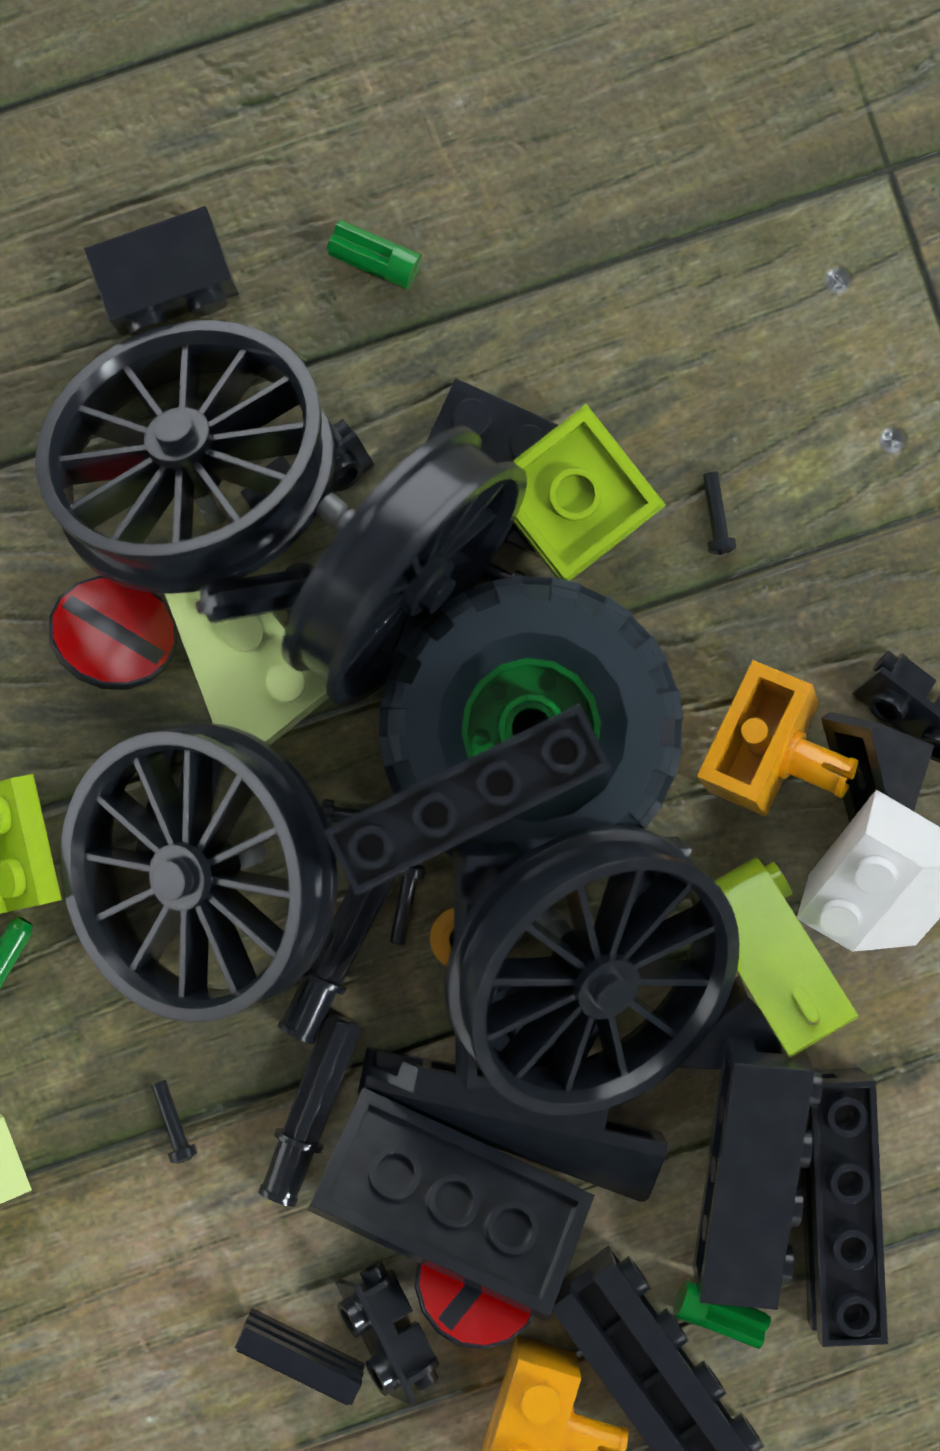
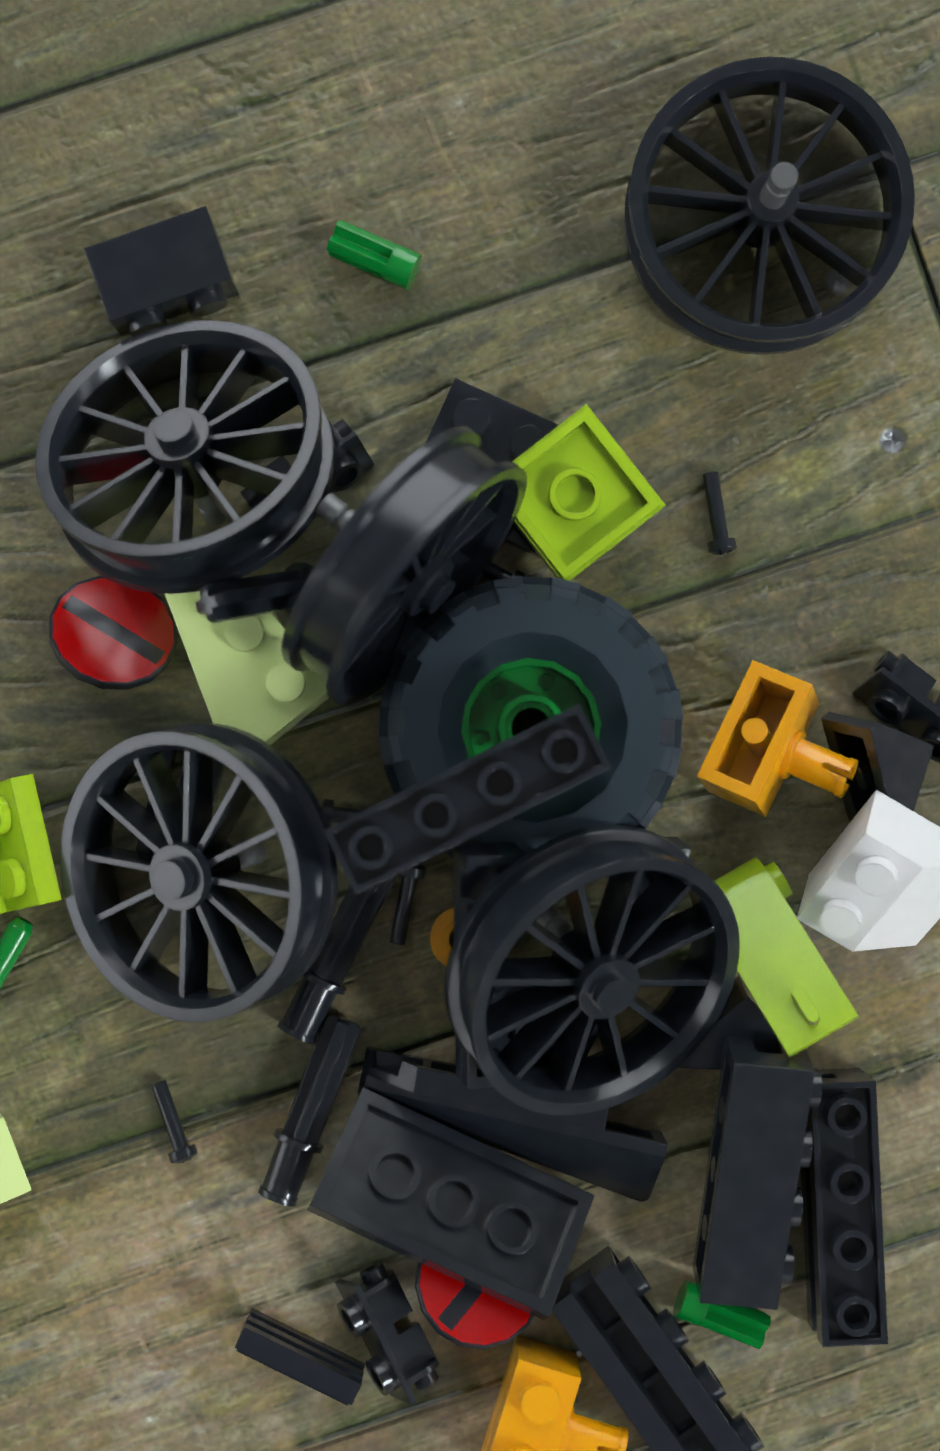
none -> black wheel [624,57,915,355]

